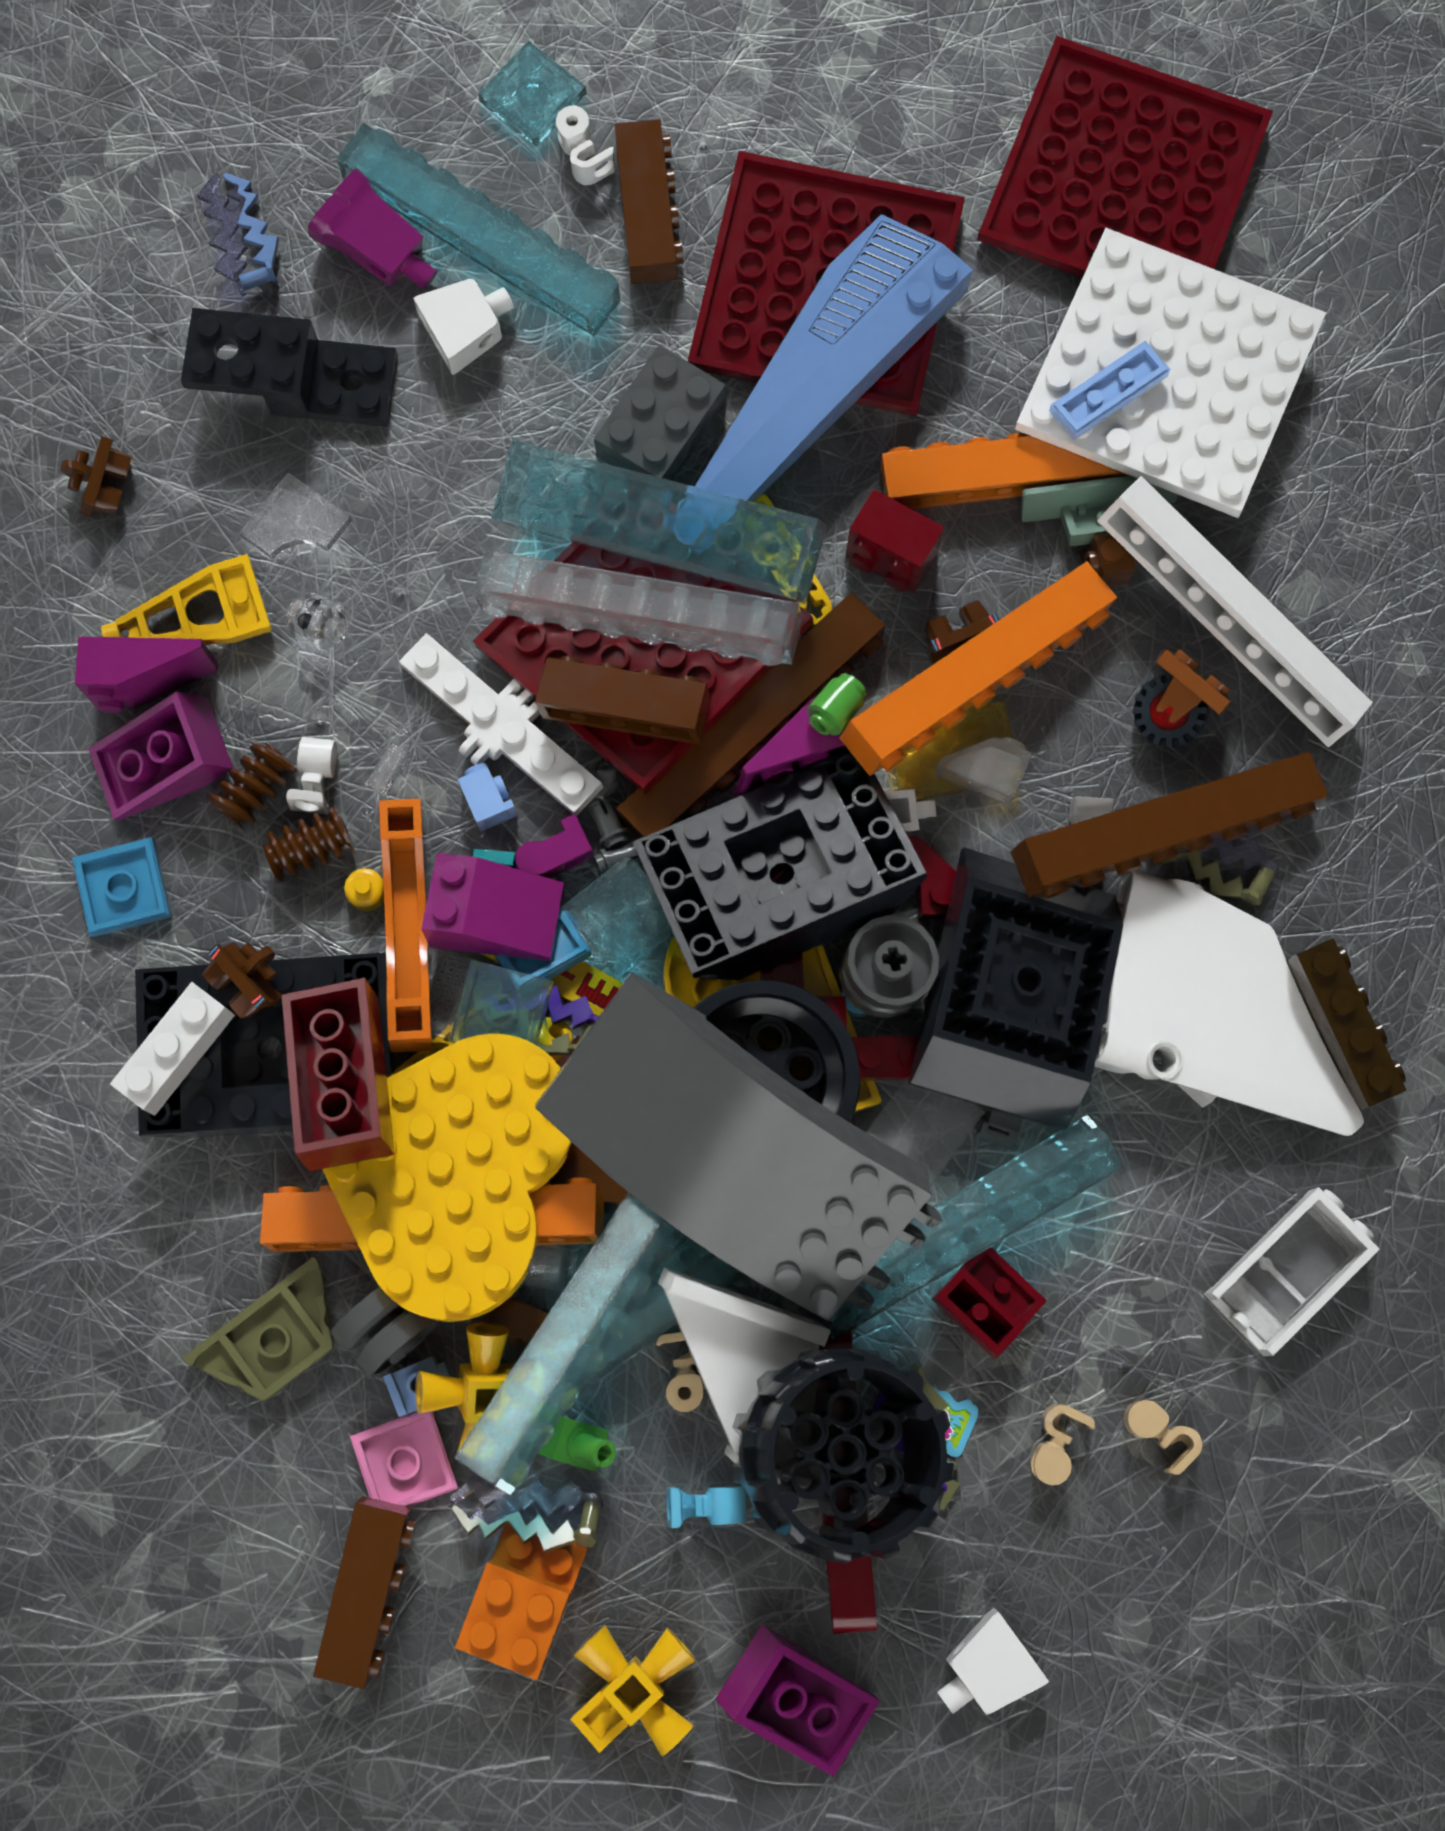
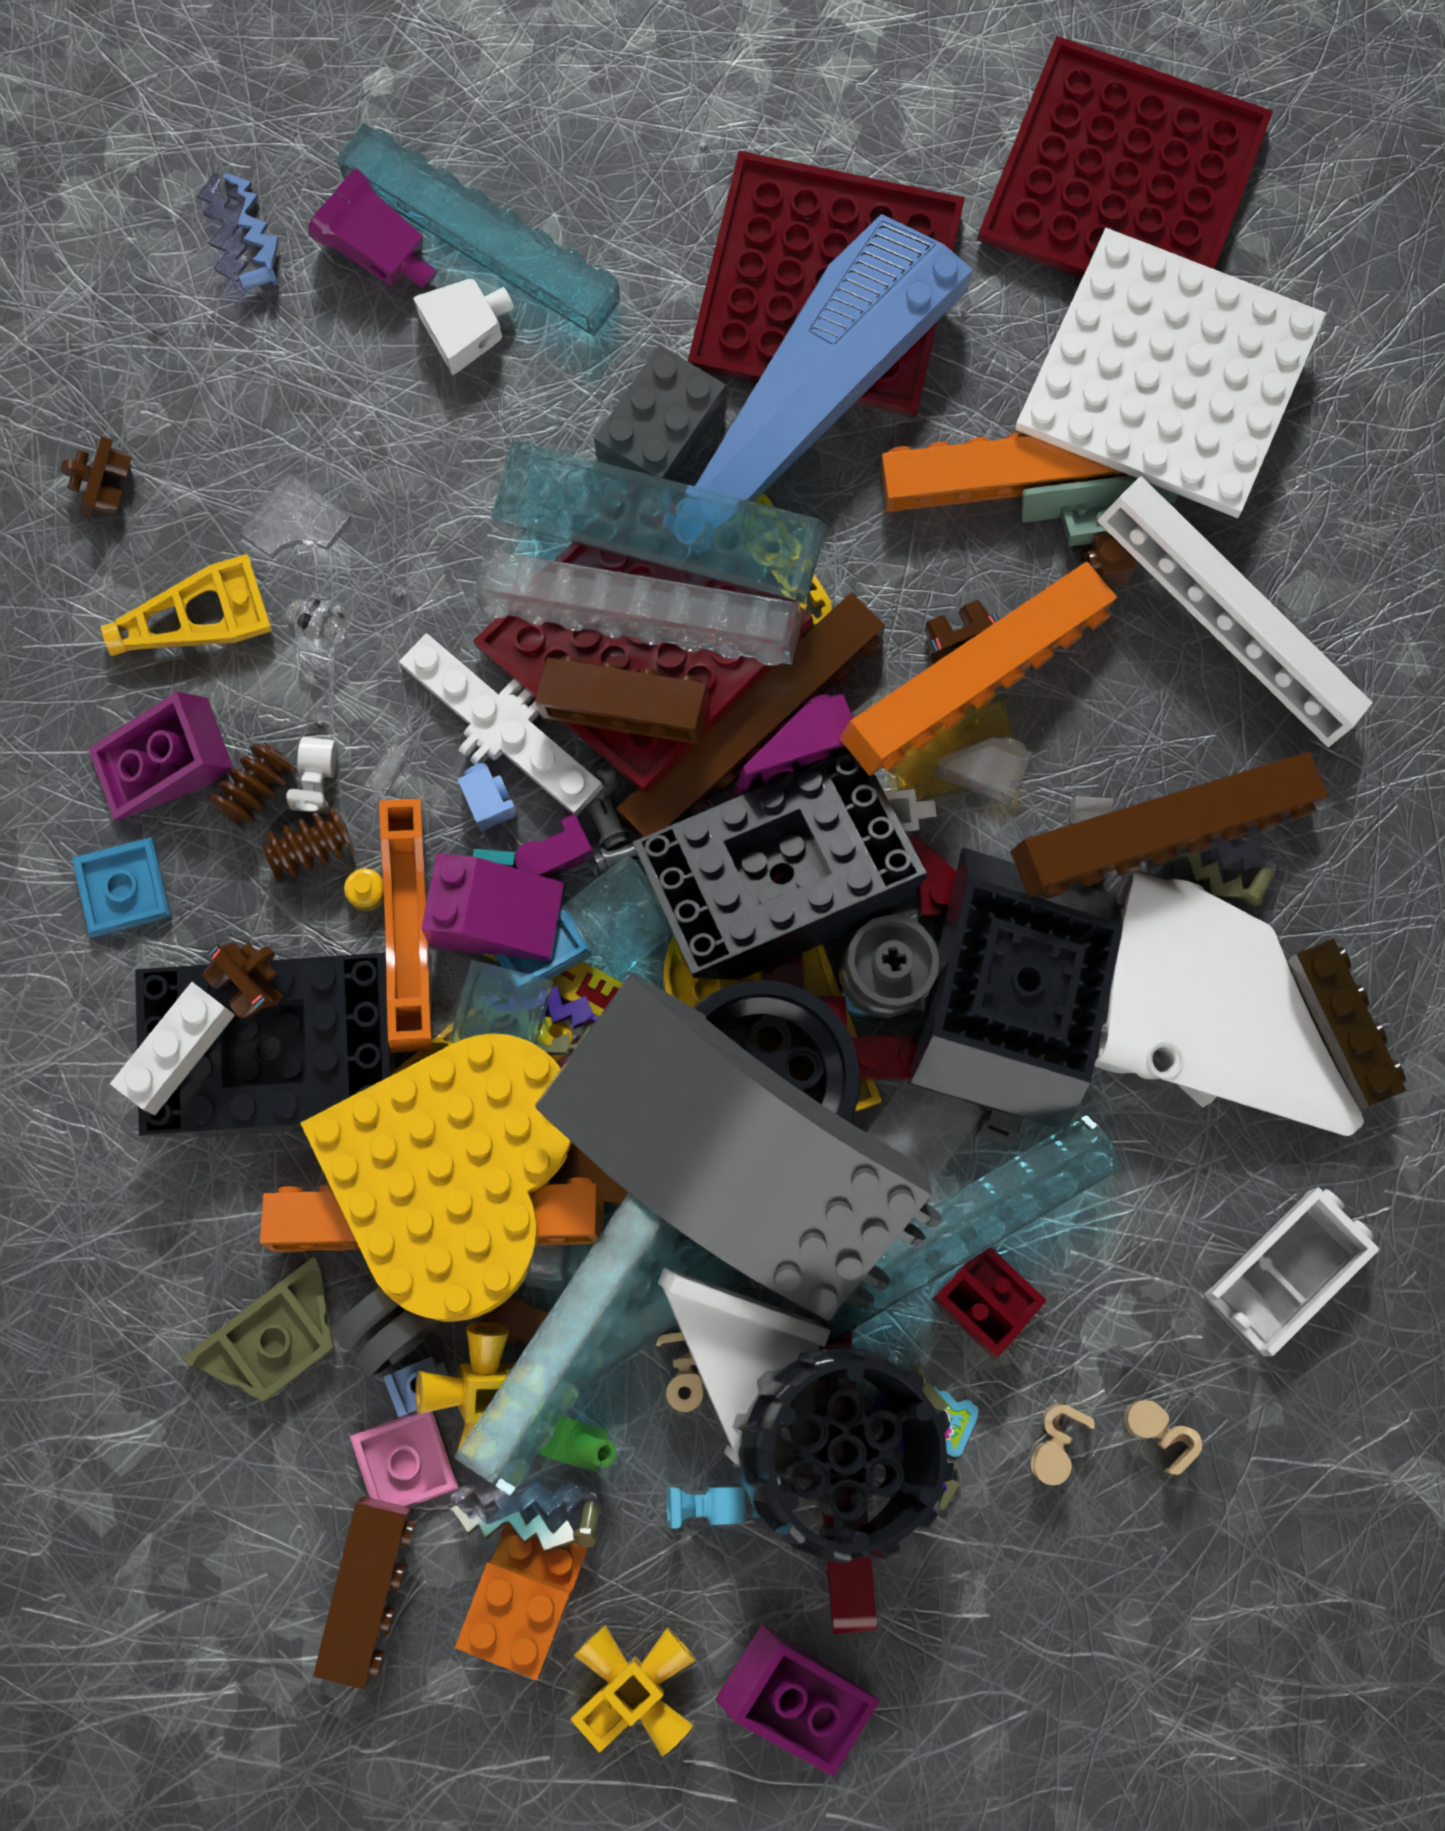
magenta slope [75,637,218,713] -> none
black bracket [181,308,398,427] -> none
dark red brick [282,978,395,1171] -> none
clear light blue plate [478,41,586,147] -> none
white leg [556,106,615,185] -> none
reddish brown brick [615,119,684,284] -> none
bright green brick [807,673,867,735] -> none
dark red brick [845,489,944,594] -> none
white torso [937,1608,1049,1715] -> none
light blue tile [1049,340,1171,440] -> none
plate [1133,649,1233,747] -> none

